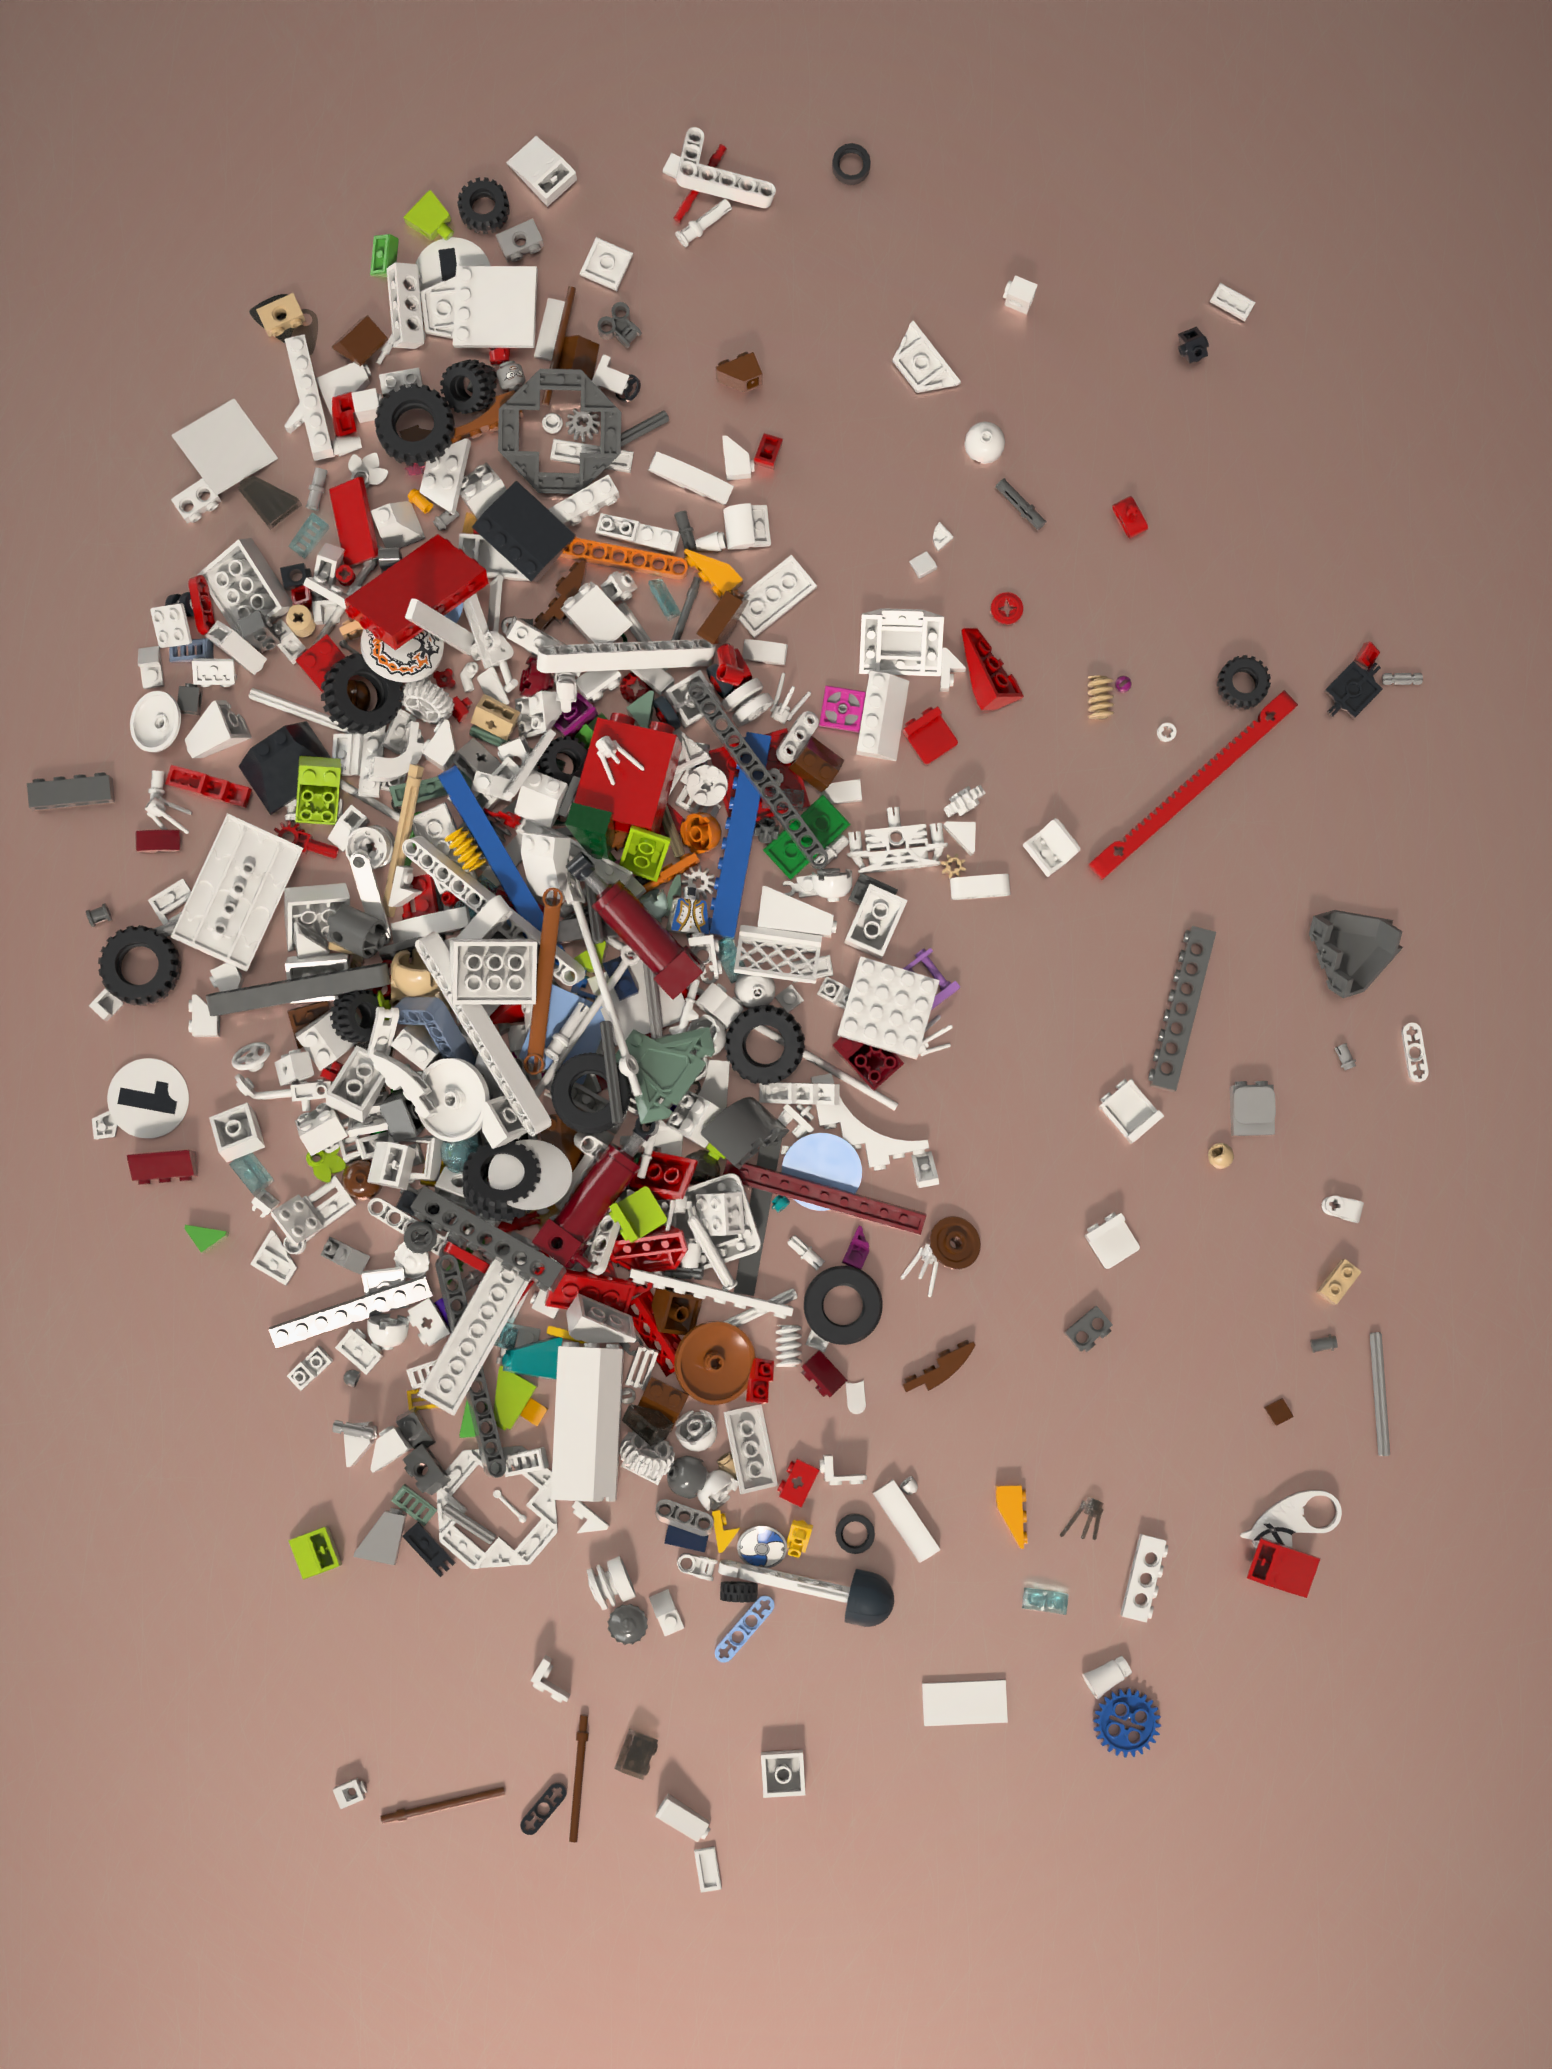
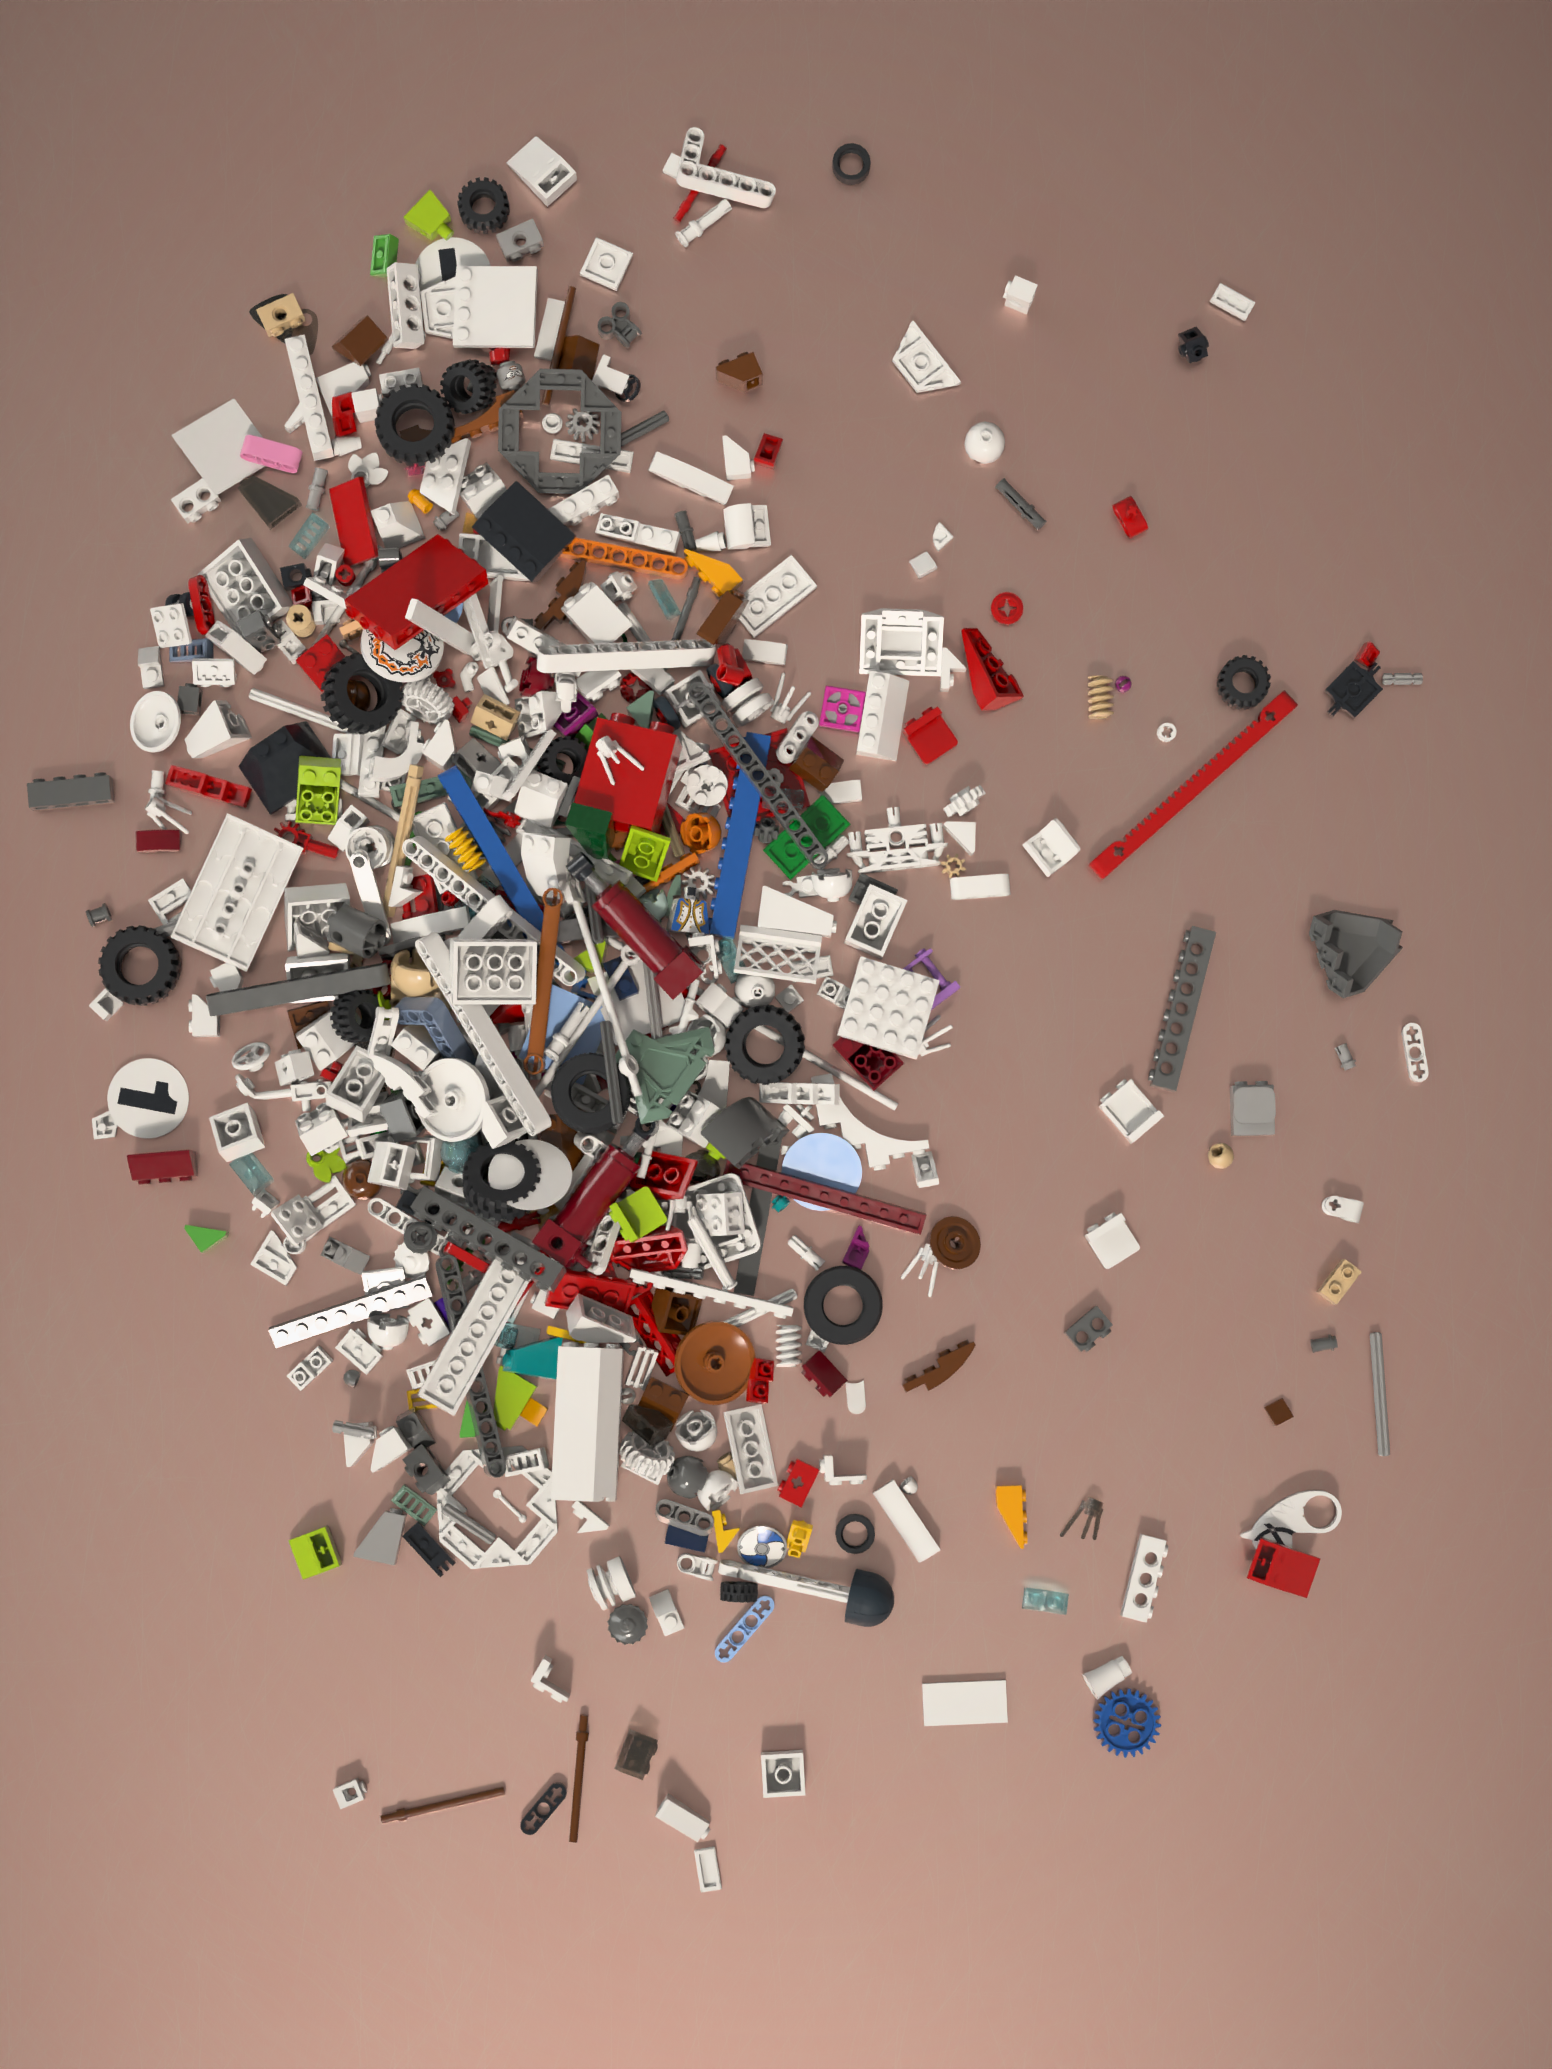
none -> bright pink beam [240,435,303,473]

